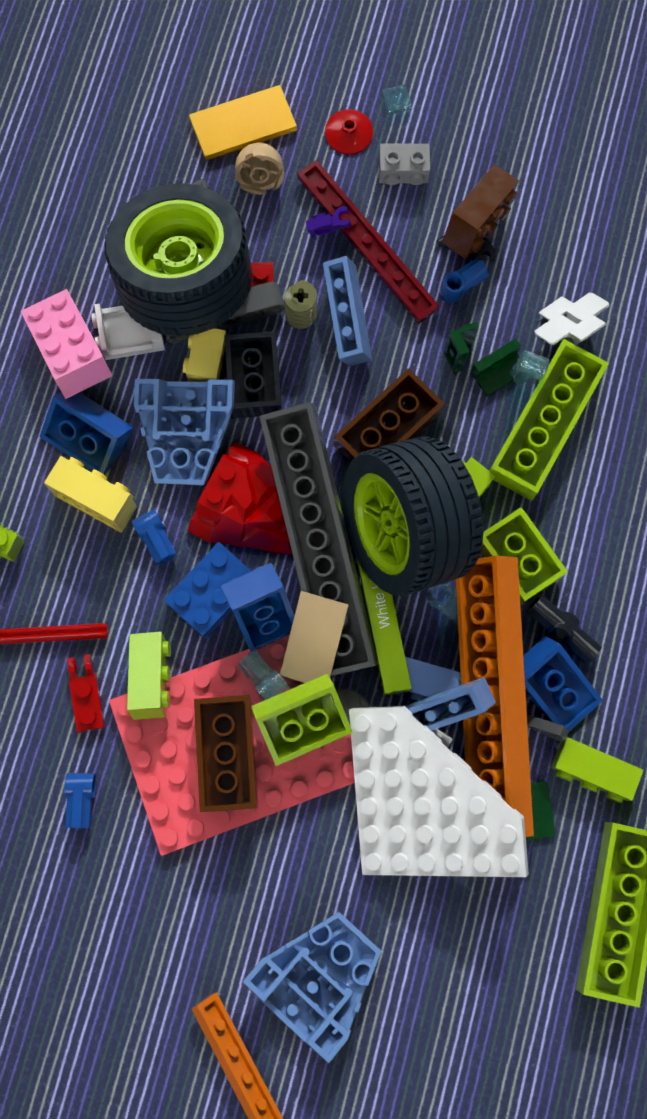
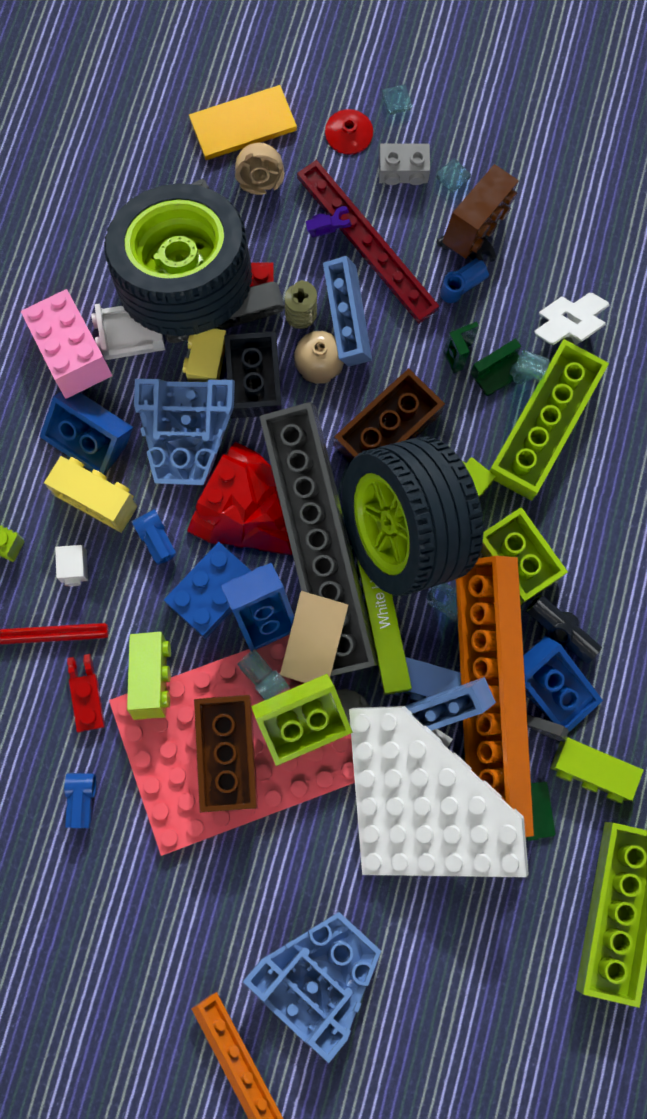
none -> white brick [55,545,88,586]
none -> tan cylinder [294,331,344,384]
none -> clear light blue tile [436,158,471,193]

